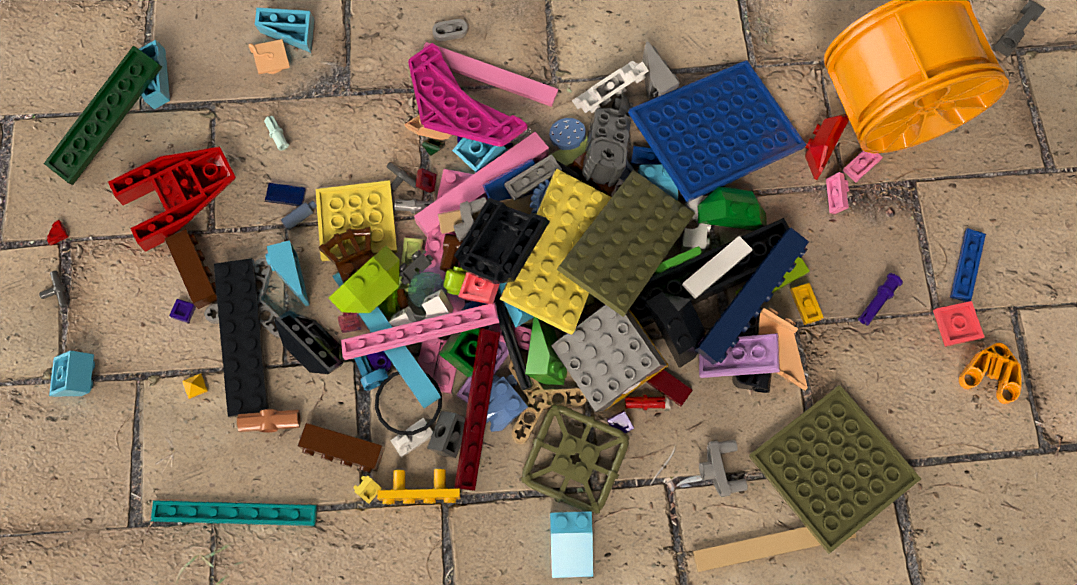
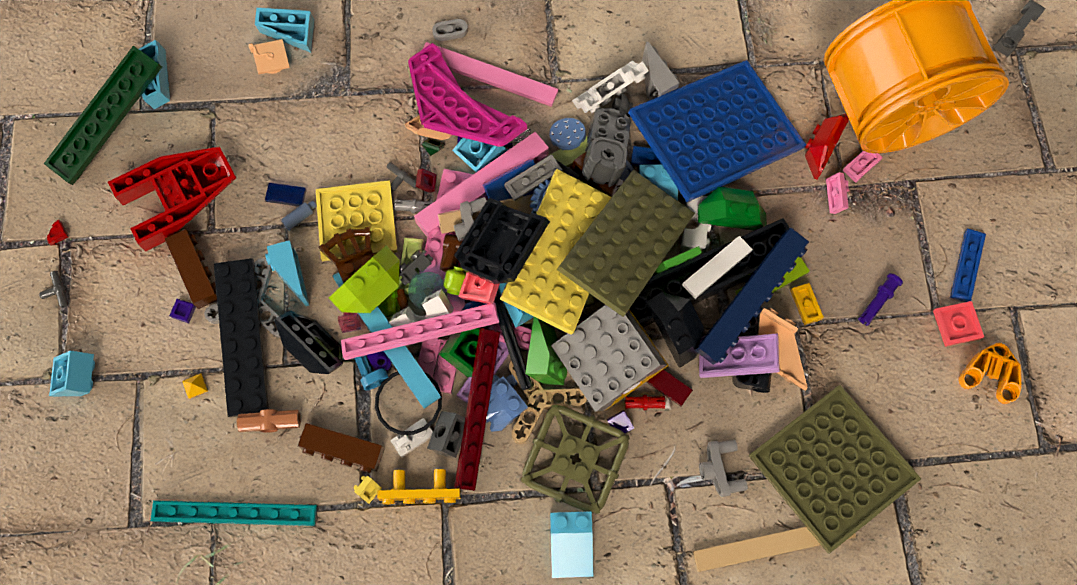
light aqua axle [264,116,289,151] -> none

